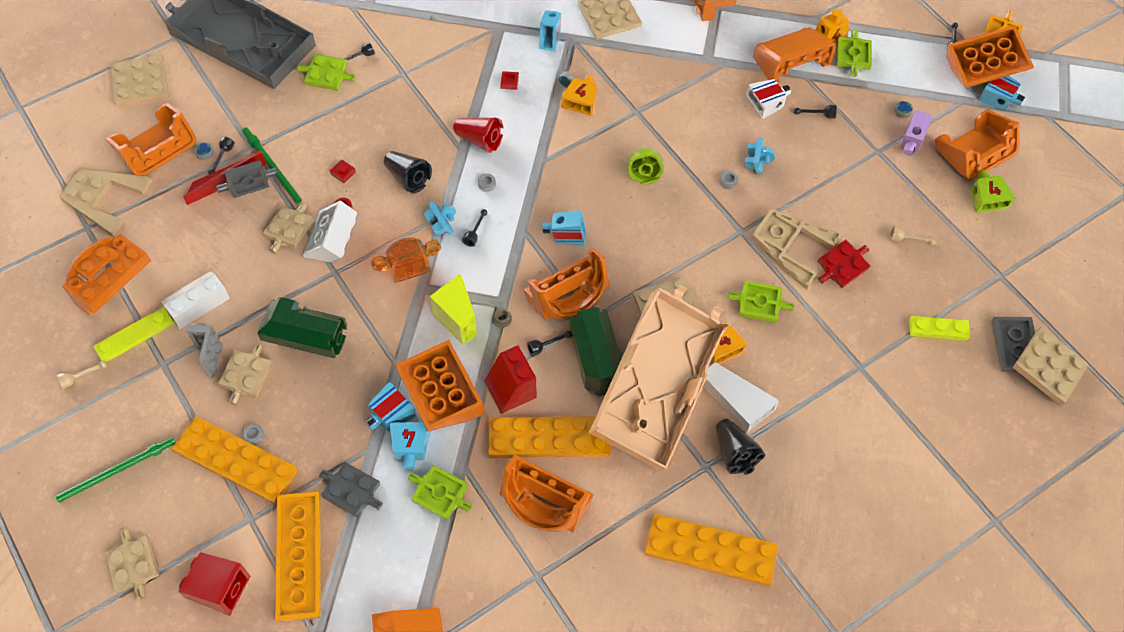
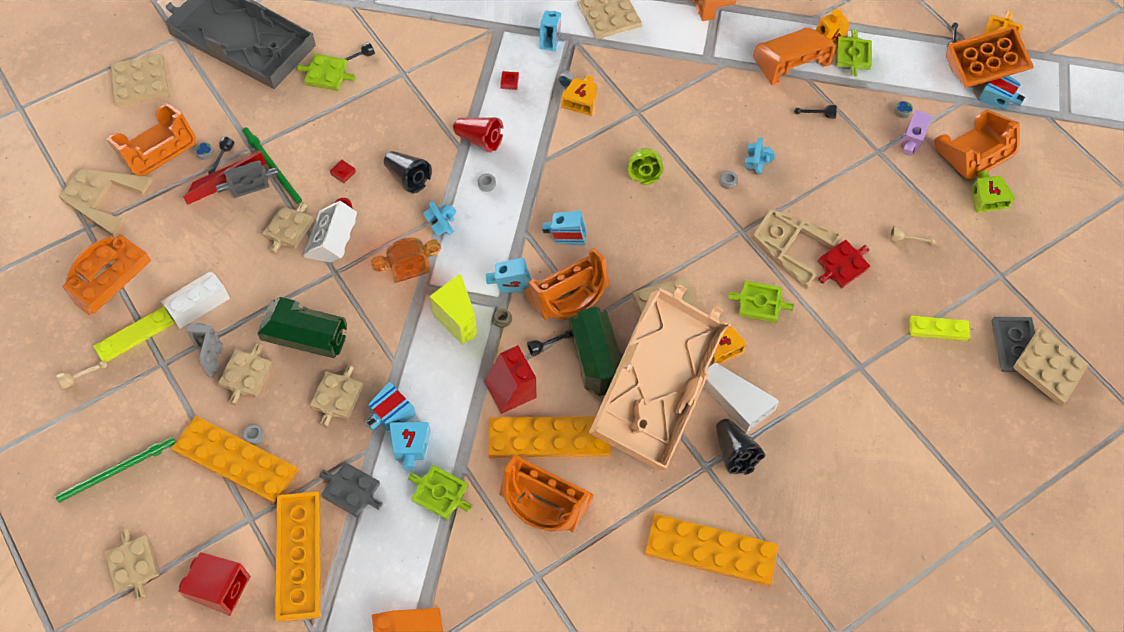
orange slope [395,340,485,432] -> none
black hinge [462,209,488,247] -> none
white torso [746,79,791,119] -> none
none -> tan plate [310,365,364,428]
none -> medium azure torso [485,258,531,292]

